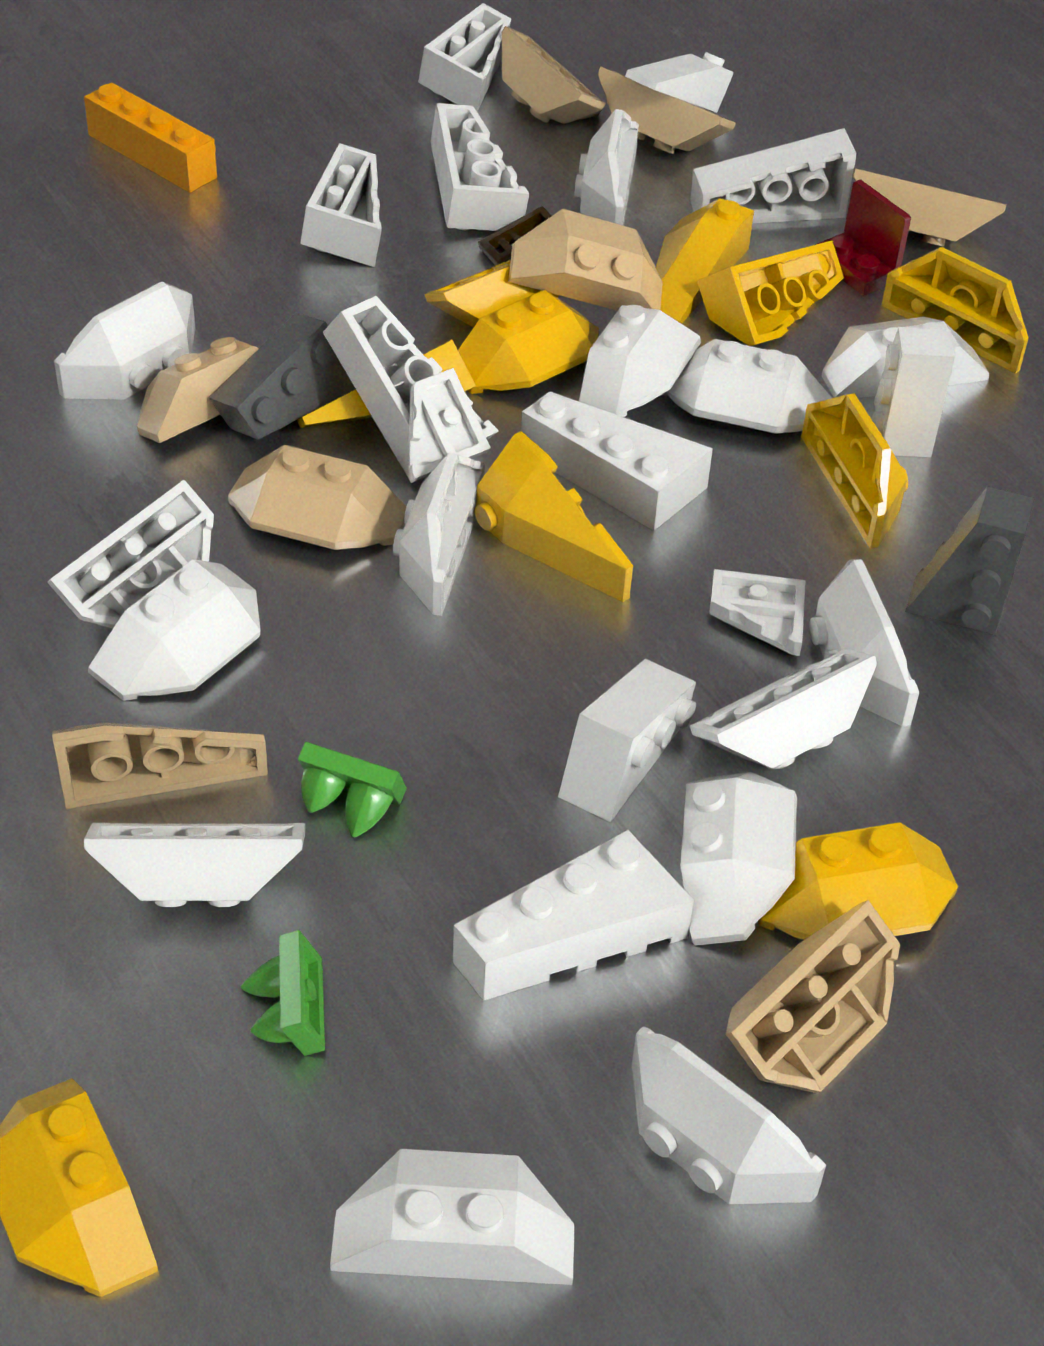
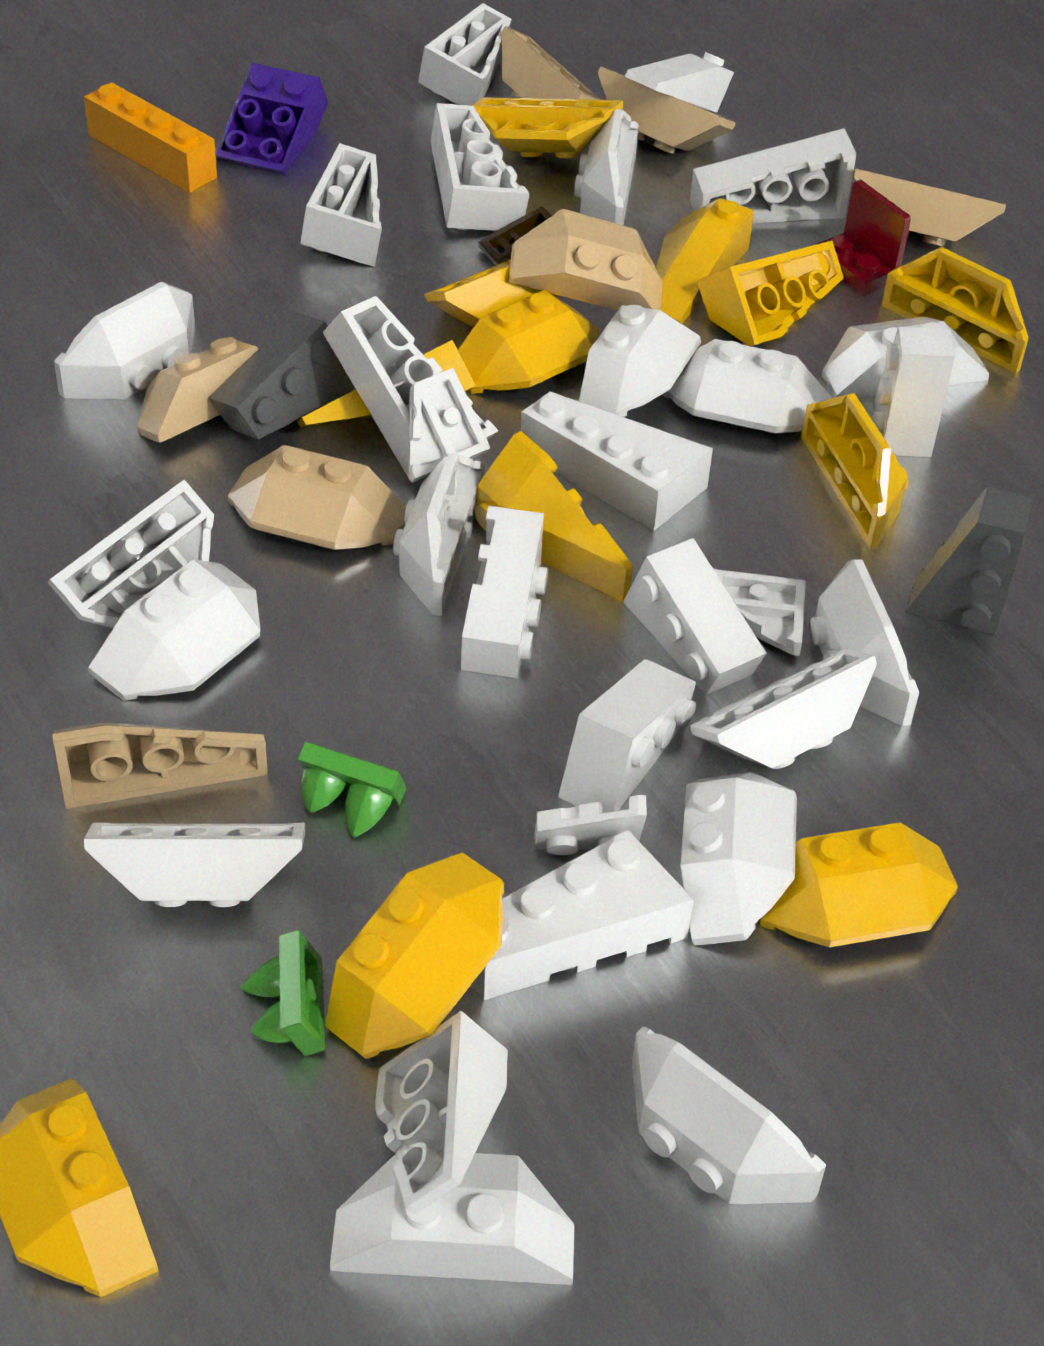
tan wedge [726,900,900,1093] -> none
none -> dark purple slope [215,63,328,175]
none -> yellow wedge [325,852,504,1059]
none -> white wedge [375,1011,508,1214]
none -> white wedge [461,506,548,678]
none -> yellow wedge [471,97,623,158]
none -> white wing [535,795,647,855]
none -> white wedge [623,538,766,695]

